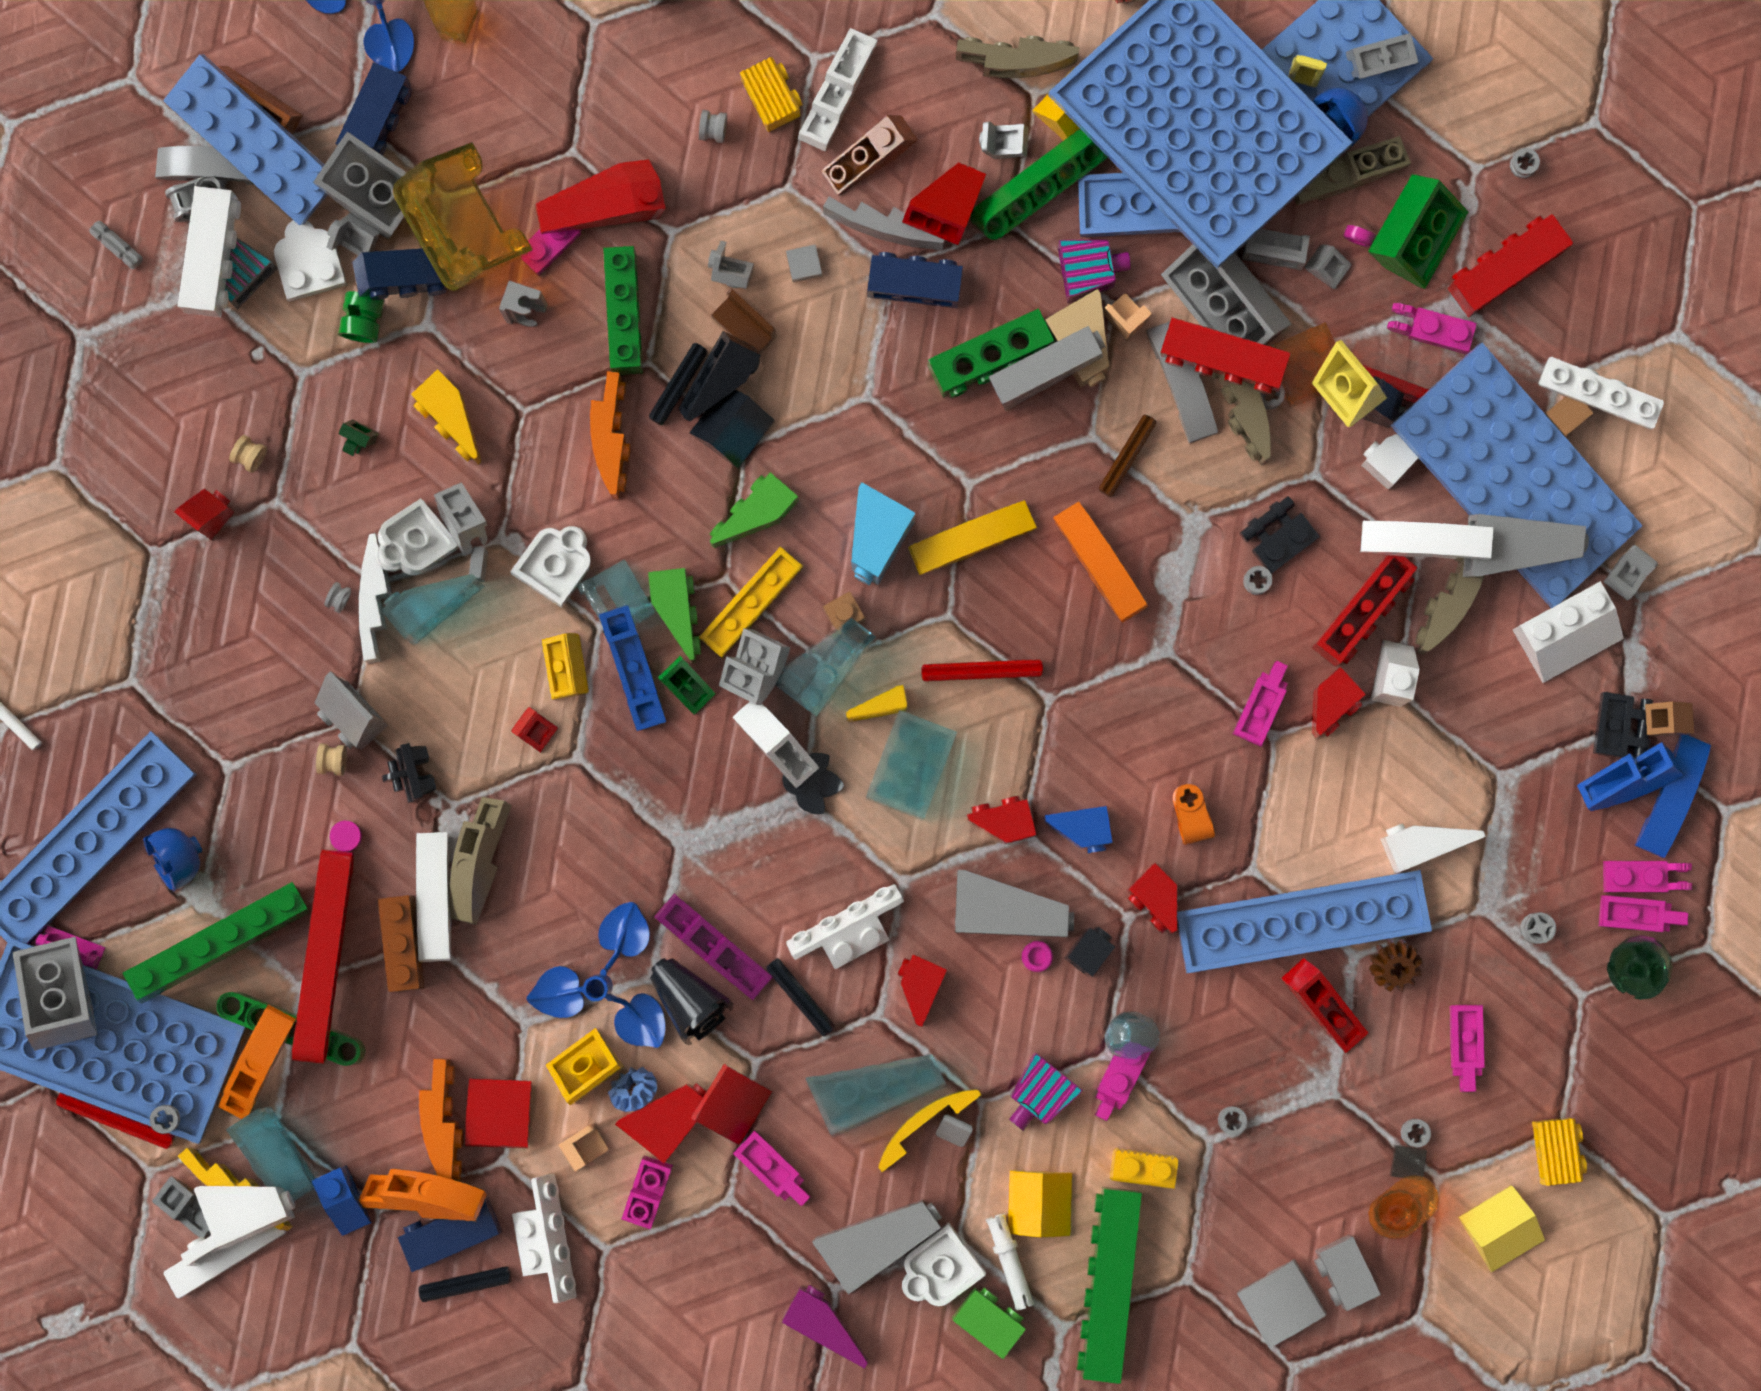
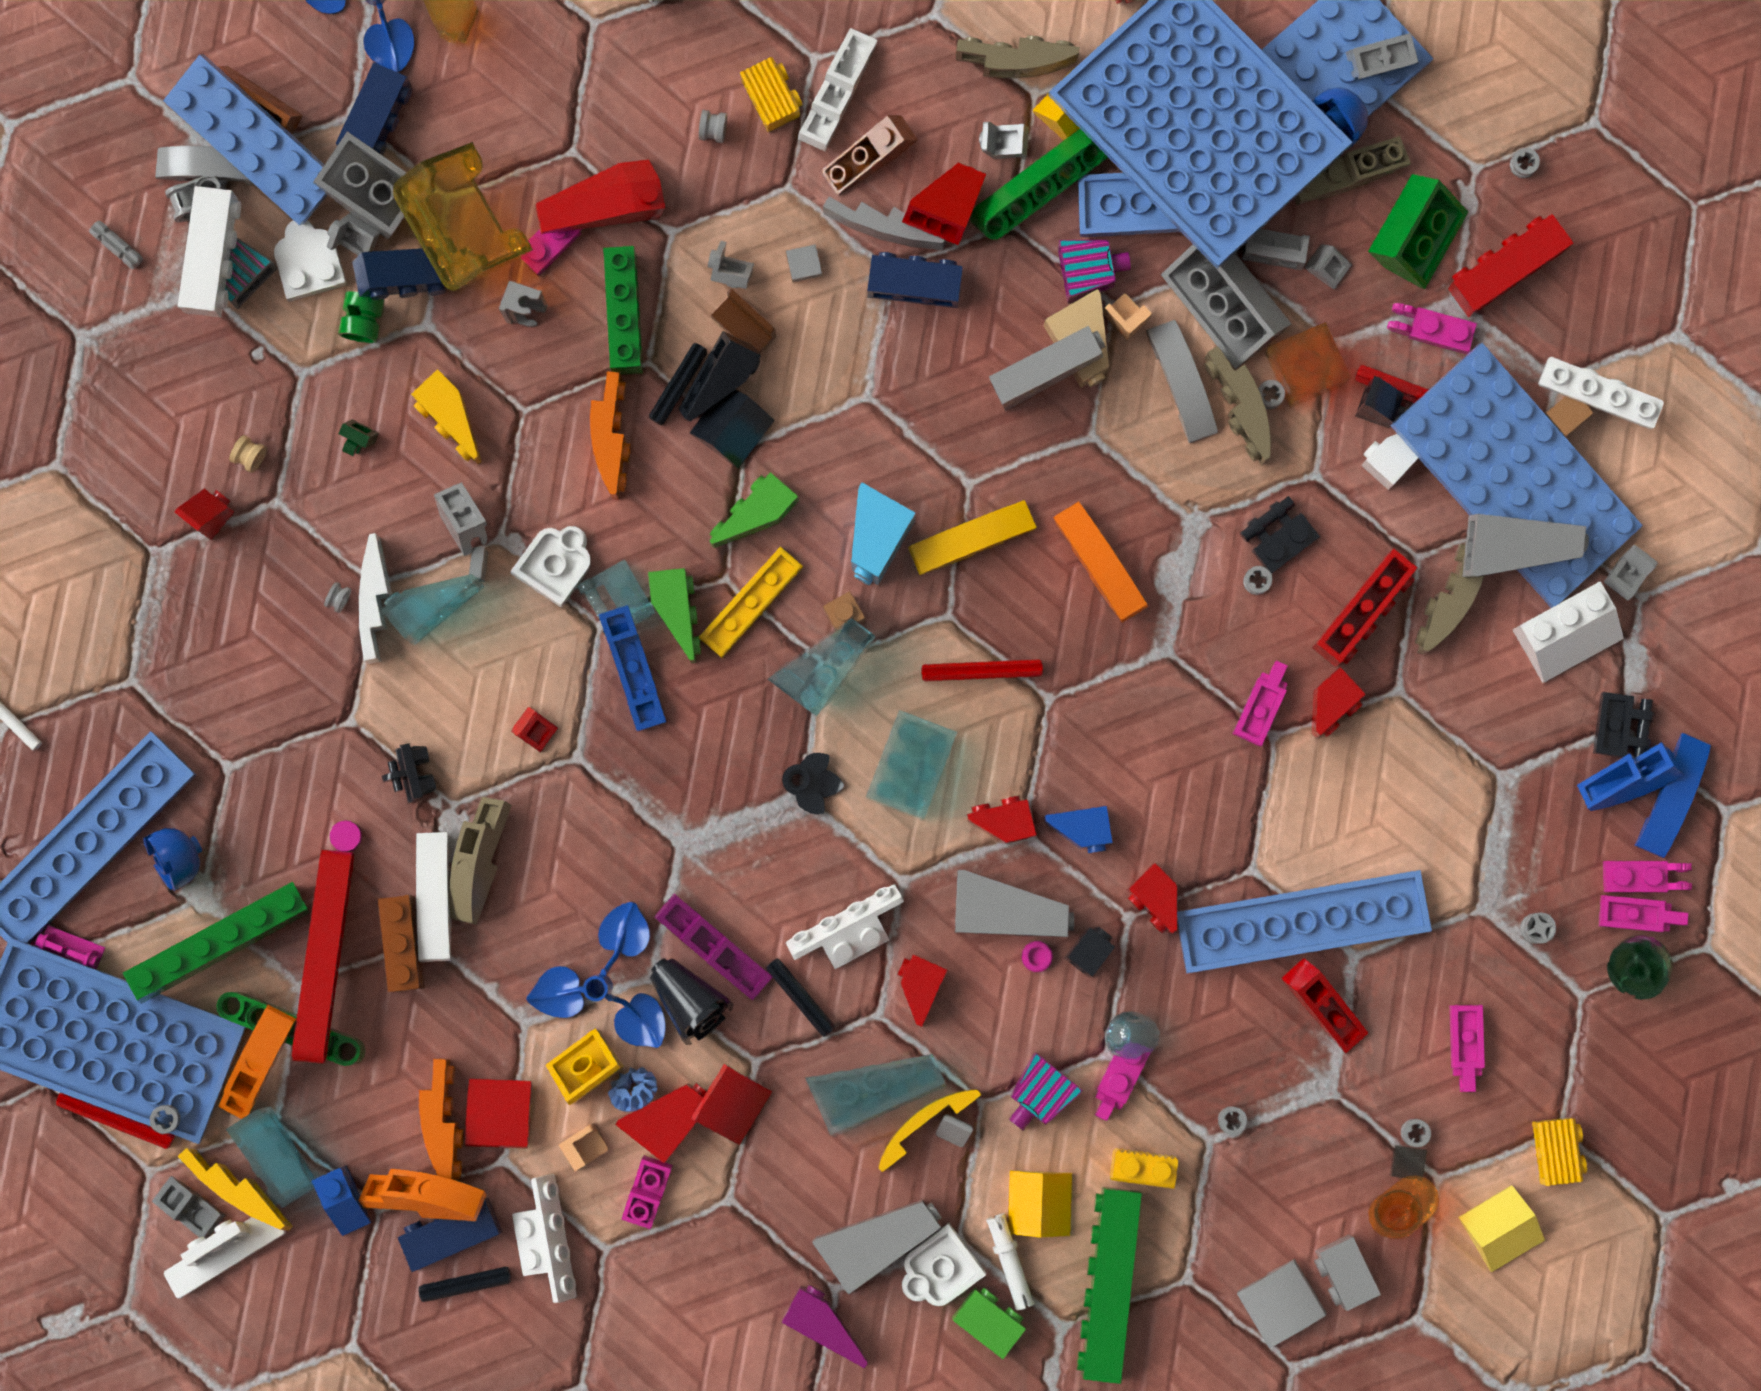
light grey slope [13,937,98,1051] -> none
white slope [194,1186,295,1249] -> none
light grey slope [315,671,388,750] -> none
tan wheel [316,743,347,776] -> none
white plate [376,498,458,575] -> none
yellow slope [542,633,589,700] -> none
green slope [658,656,716,715] -> none
light grey slope [719,628,791,705] -> none
white slope [733,702,819,788] -> none
dark pink hinge [733,1130,811,1207] -> none
yellow slope [846,685,908,722] -> none
green brick [927,308,1054,398] -> none
reddish brown axle [1099,414,1157,497] -> none
red brick [1160,317,1291,395] -> none
orange piece [1172,784,1215,845] -> none
light yellow slope [1288,55,1327,88] -> none
light yellow slope [1312,340,1387,427] -> none
dark pink tile [1343,225,1376,247] -> none
white slope [1360,521,1494,560] -> none
reddish brown gear [1369,938,1423,992] -> none
white slope [1370,640,1420,707] -> none
white slope [1380,823,1486,873] -> none
medium nougat brick [1645,701,1694,736] -> none

